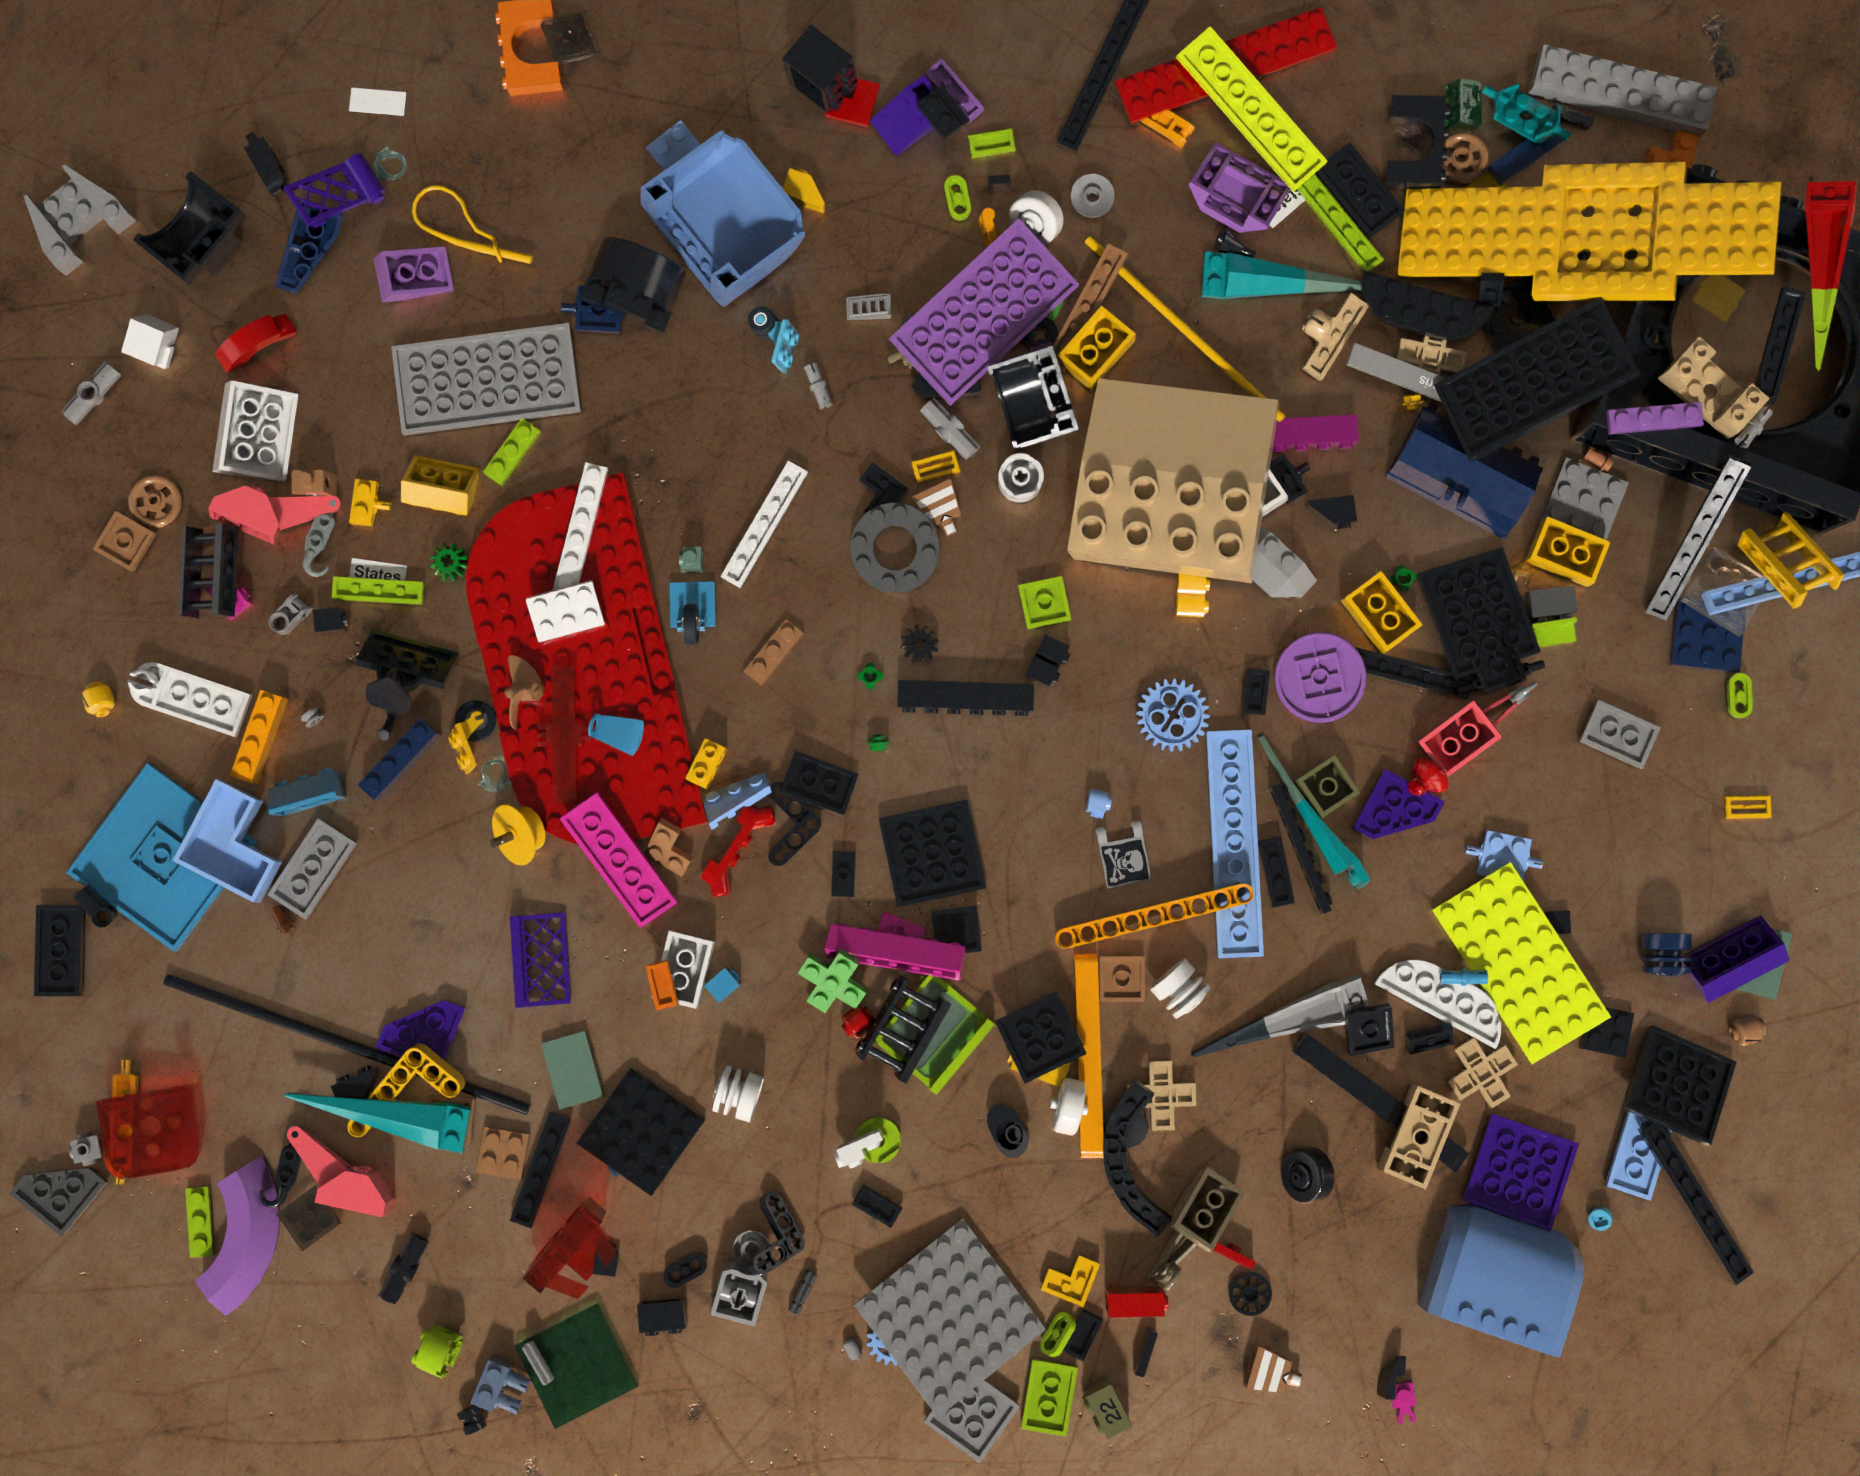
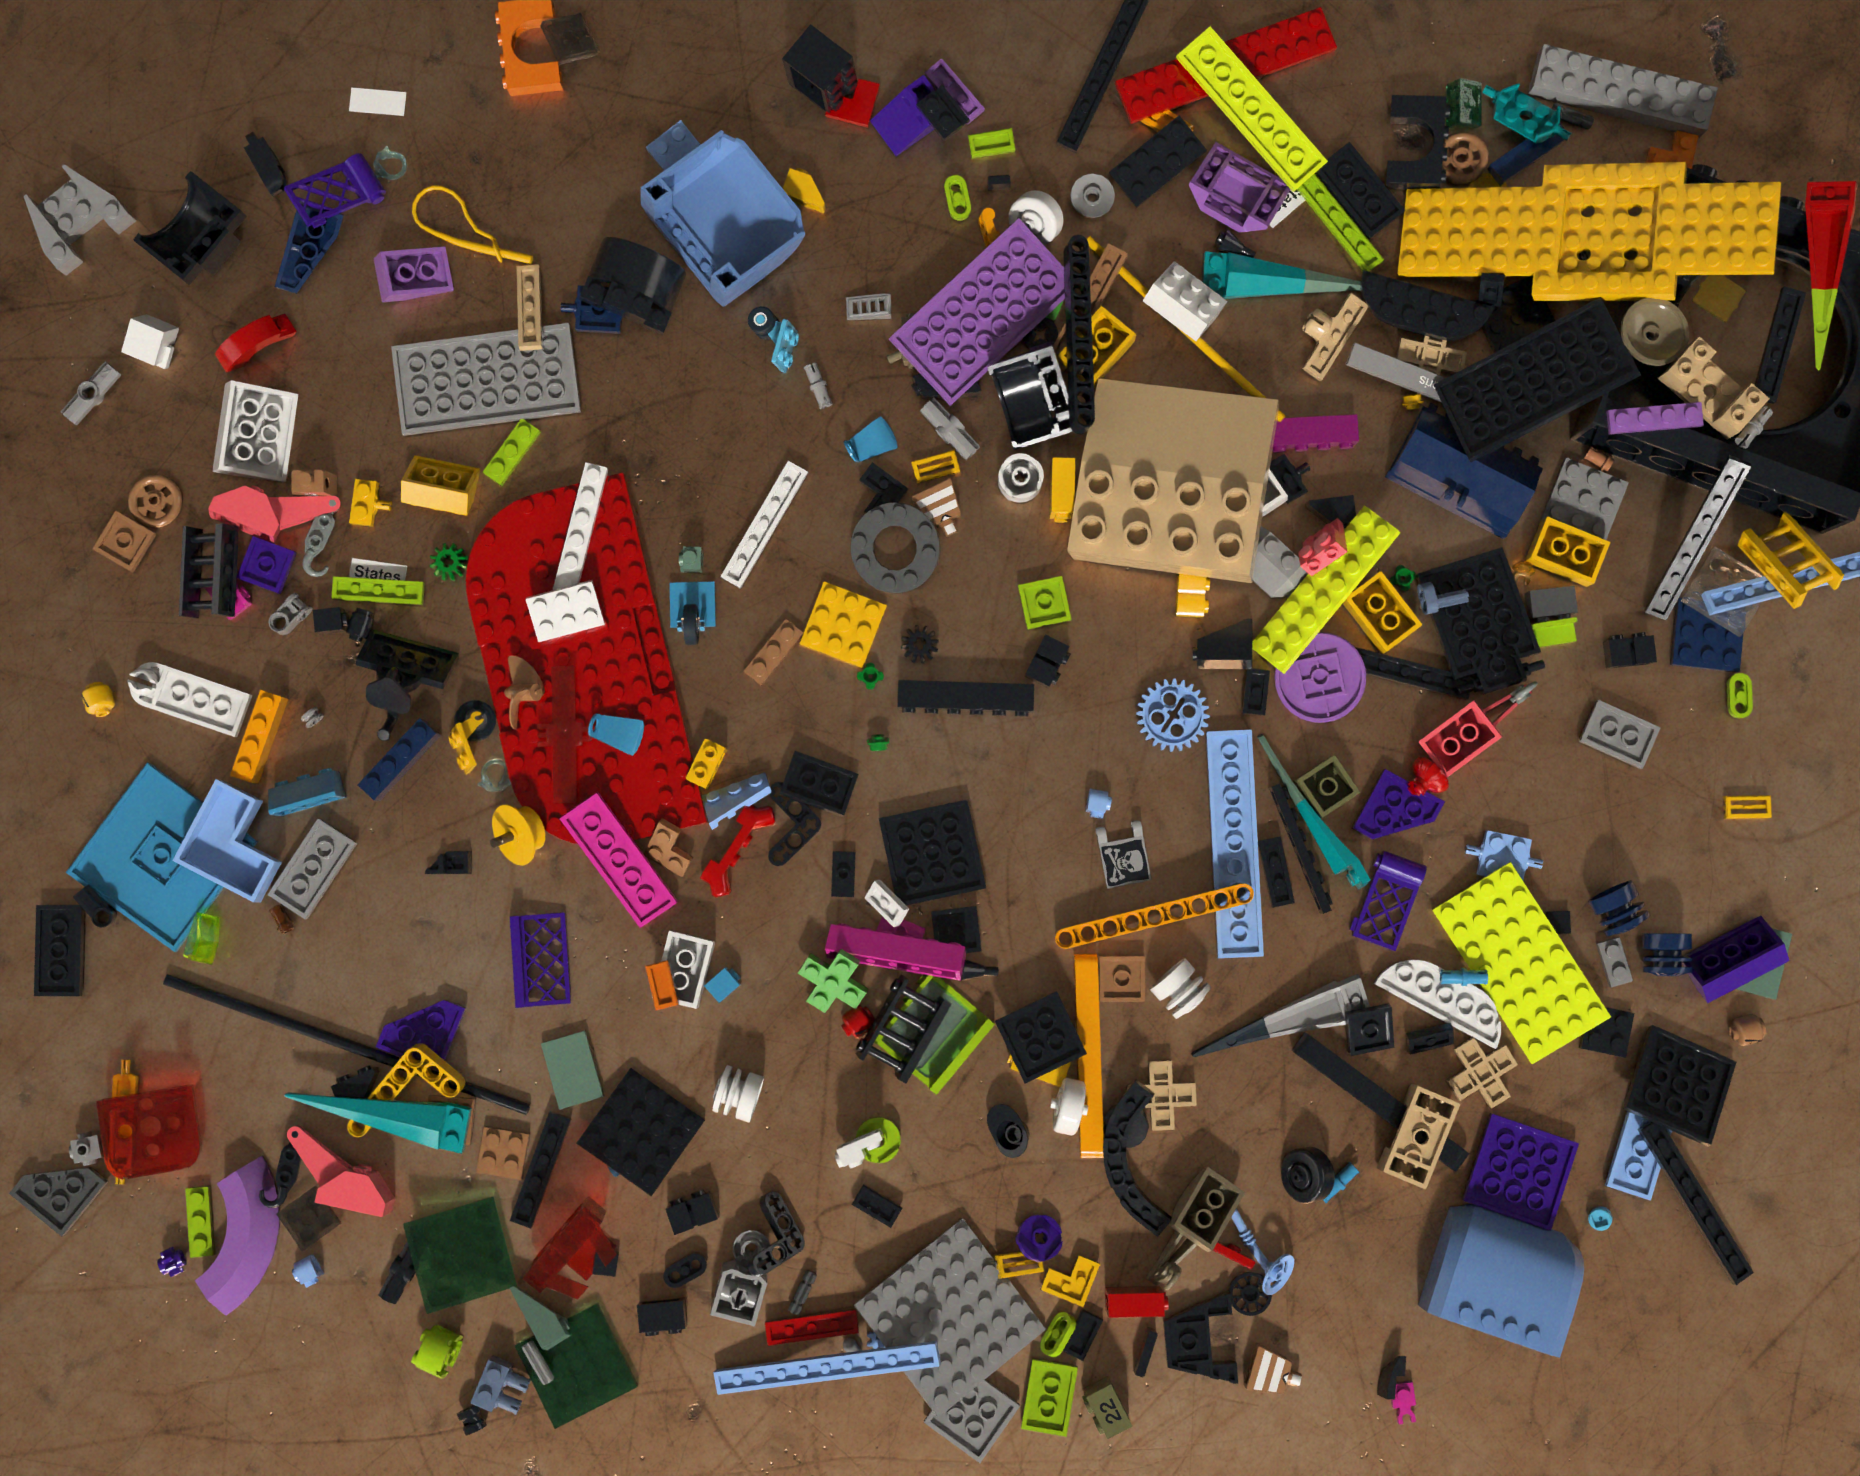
none -> dark purple gear [157,1247,187,1277]
none -> clear neon green slope [183,912,219,965]
none -> dark purple plate [237,536,297,595]
none -> light blue plate [292,1254,324,1288]
none -> black brick [346,608,374,643]
none -> clear green plate [402,1196,517,1314]
none -> black slope [425,851,472,874]
none -> sand green slope [509,1286,571,1350]
none -> tan plate [517,264,543,351]
none -> black piece [665,1189,720,1235]
none -> light blue plate [713,1341,941,1395]
none -> red plate [765,1309,859,1346]
none -> yellow plate [800,581,887,669]
none -> dark azure piece [844,416,898,463]
none -> white plate [865,880,909,927]
none -> black cone [961,959,999,981]
none -> yellow tile [995,1252,1044,1279]
none -> dark purple plate [1015,1215,1063,1262]
none -> yellow brick [1049,457,1075,523]
none -> black beam [1063,235,1095,434]
none -> black plate [1109,115,1207,208]
none -> white brick [1143,261,1228,341]
none -> black wing [1163,1292,1238,1384]
none -> black slope [1193,619,1253,669]
none -> light blue dish [1231,1208,1294,1295]
none -> neon yellow plate [1252,505,1400,674]
none -> coral plate [1298,518,1347,576]
none -> dark azure pin [1323,1162,1360,1204]
none -> dark purple piece [1349,850,1427,951]
none -> sand blue piece [1417,582,1469,615]
none -> dark blue wheel [1588,880,1650,936]
none -> light grey plate [1596,937,1633,987]
none -> black piece [1603,632,1657,669]
none -> dark tan dish [1621,298,1689,366]

